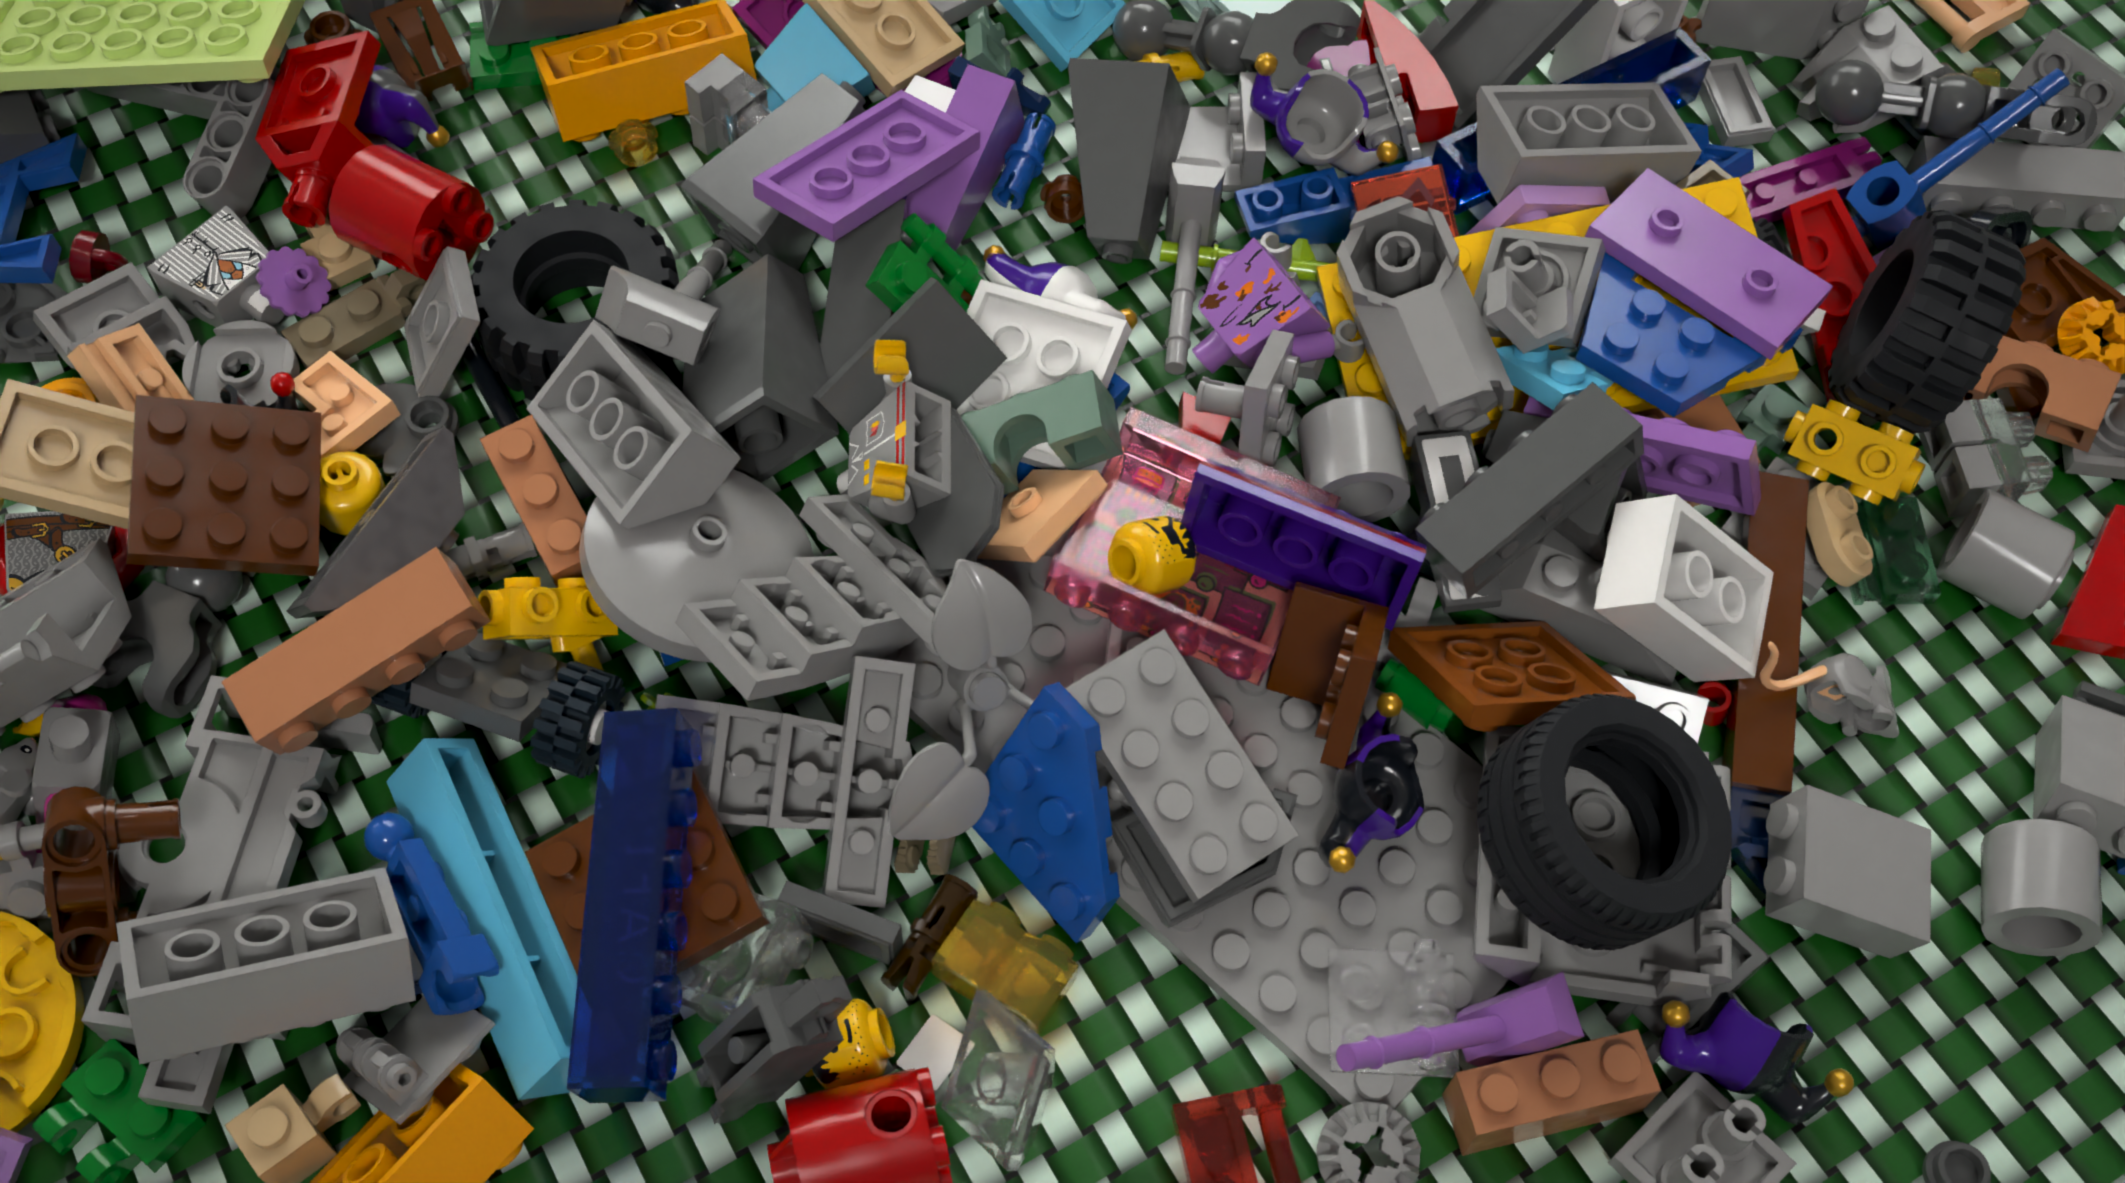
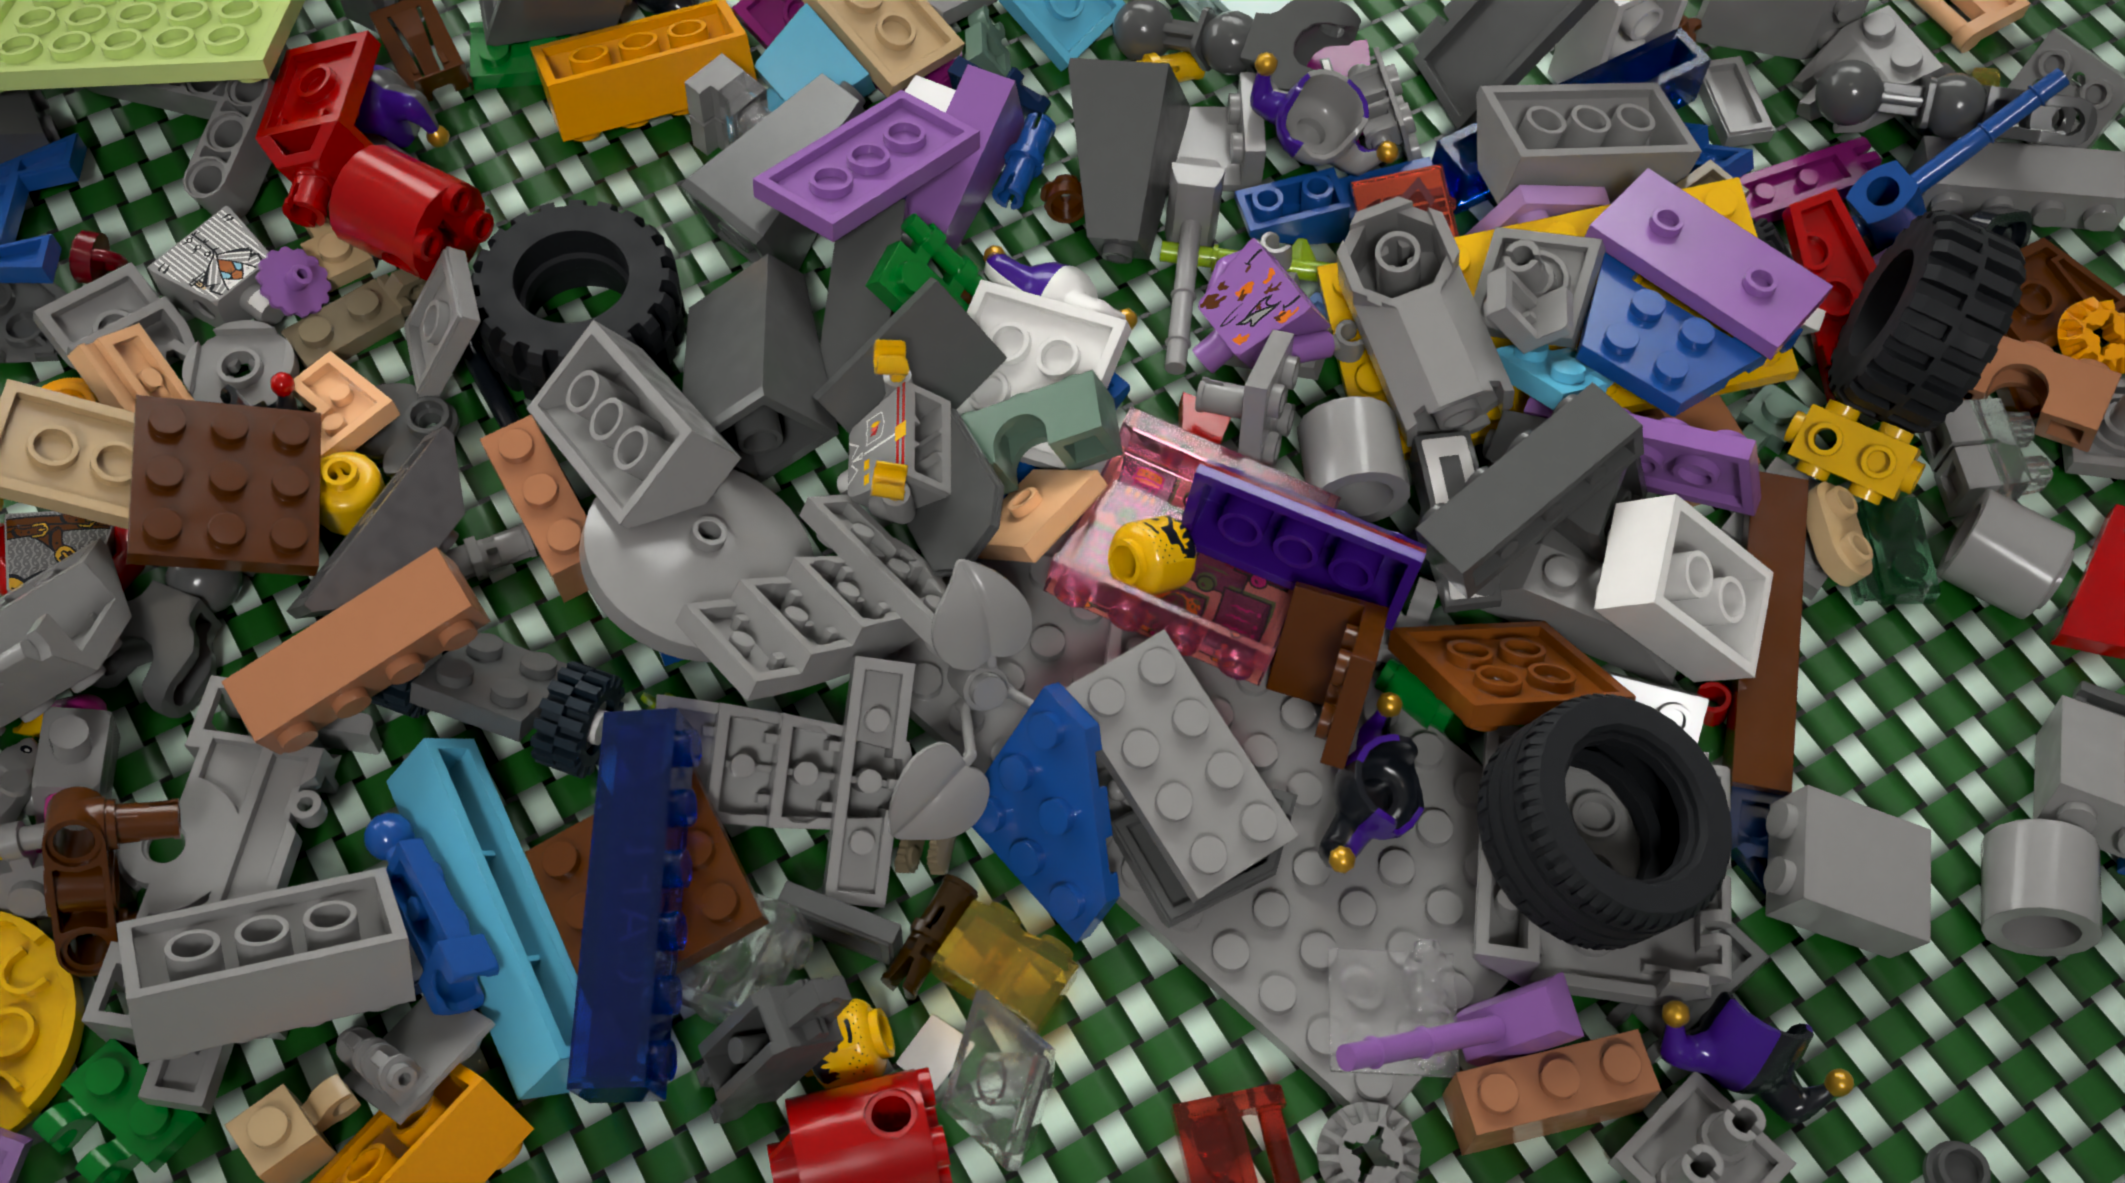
reddish brown plate [304,11,362,45] -> none
yellow brick [478,577,618,671] -> none
light grey piece [595,239,732,366] -> none
clear yellow plate [608,119,658,167] -> none
slope [1357,0,1459,143] -> none
light grey animal [1759,642,1900,738] -> none

